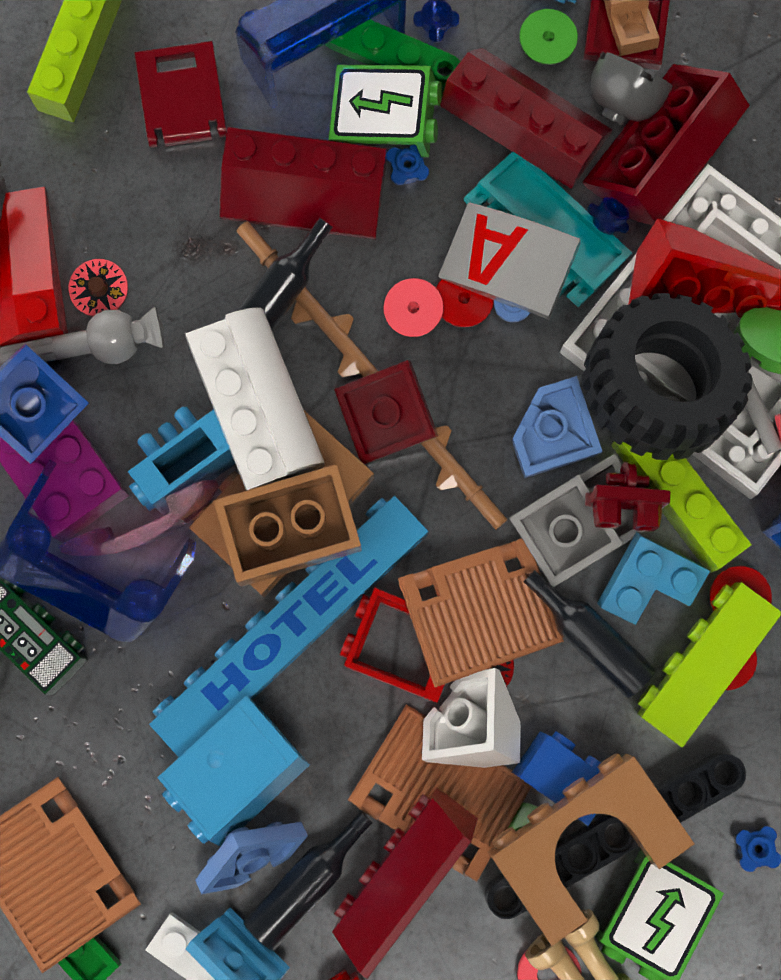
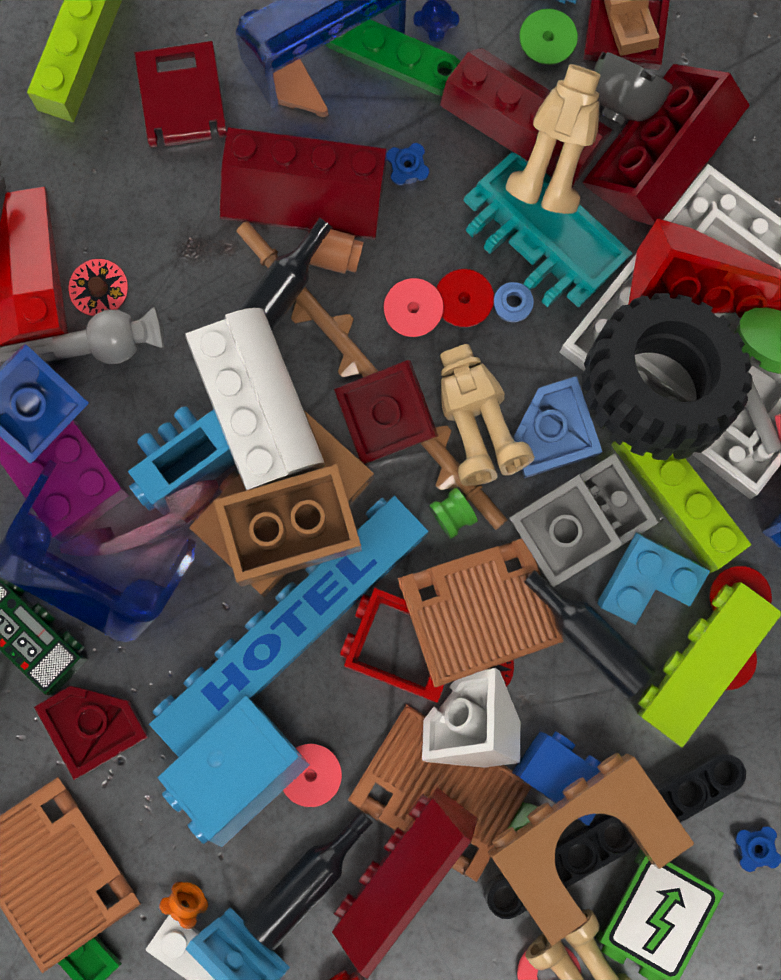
medium blue plate [195,822,308,894] -> none
panel [328,65,442,157] -> none
light grey slope [438,202,581,320] -> none
dark red hips [585,462,670,532] -> none
clear blue plate [587,197,630,235] -> none
none -> dark red plate [34,686,149,780]
none -> orange plate [159,882,208,929]
none -> nougat tile [260,49,329,118]
none -> coral piece [283,744,342,807]
none -> nougat brick [308,229,364,274]
none -> bright green wheel [429,488,478,539]
none -> tan piece [440,344,535,486]
none -> tan piece [506,64,601,214]

